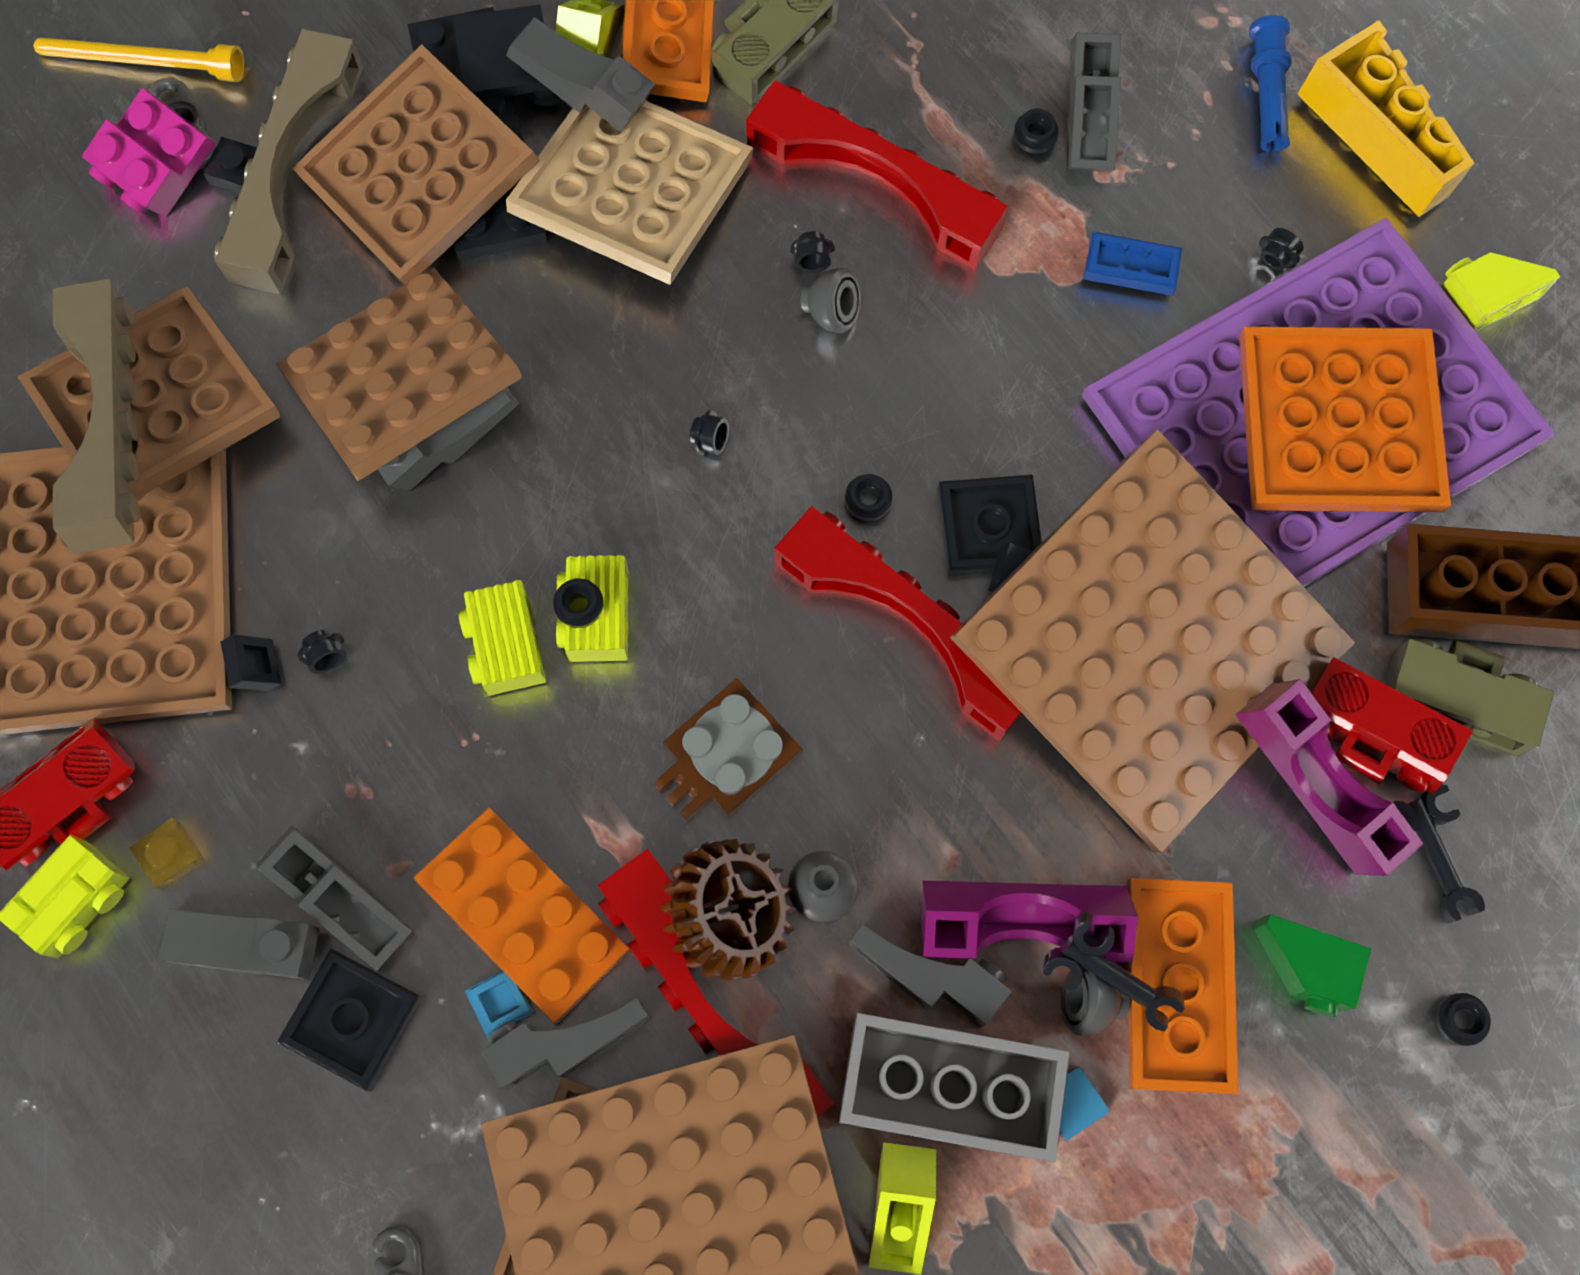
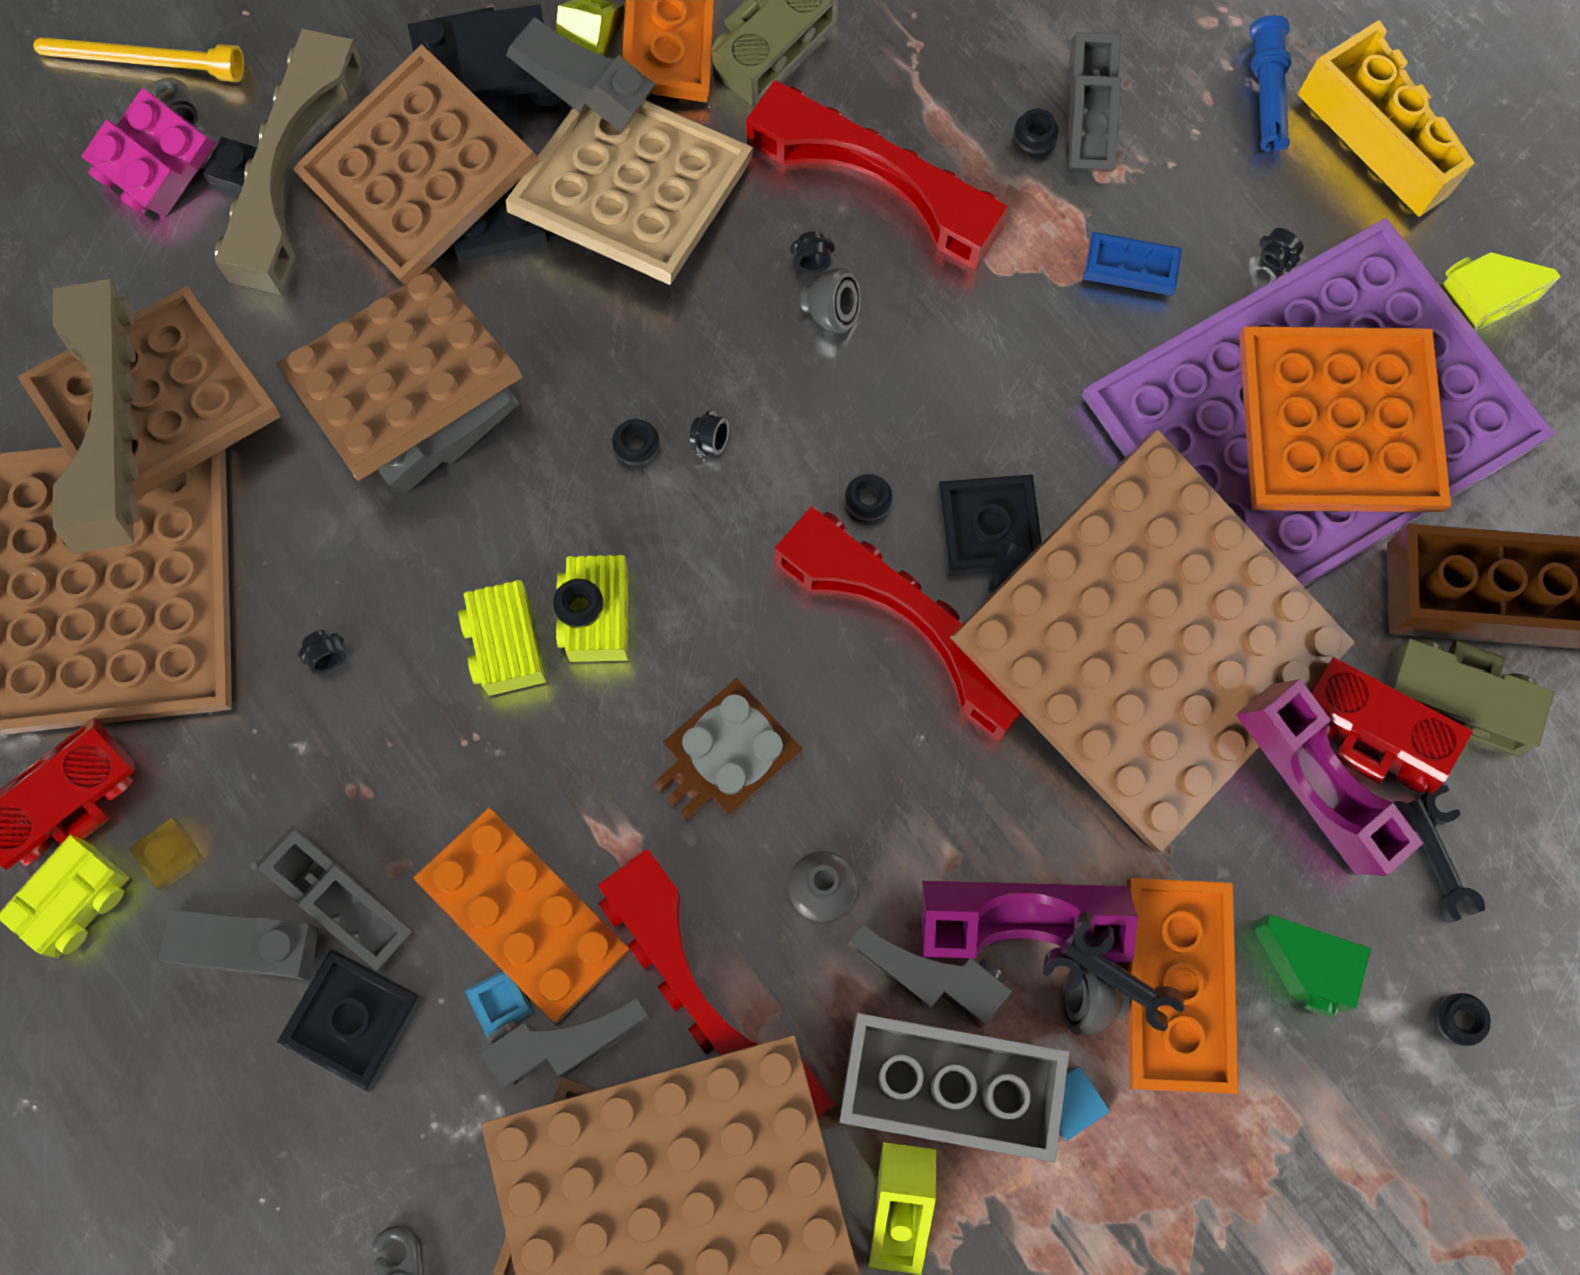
black plate [220,634,282,691] -> none
reddish brown gear [659,838,797,981] -> none
none -> black plate [612,419,660,465]

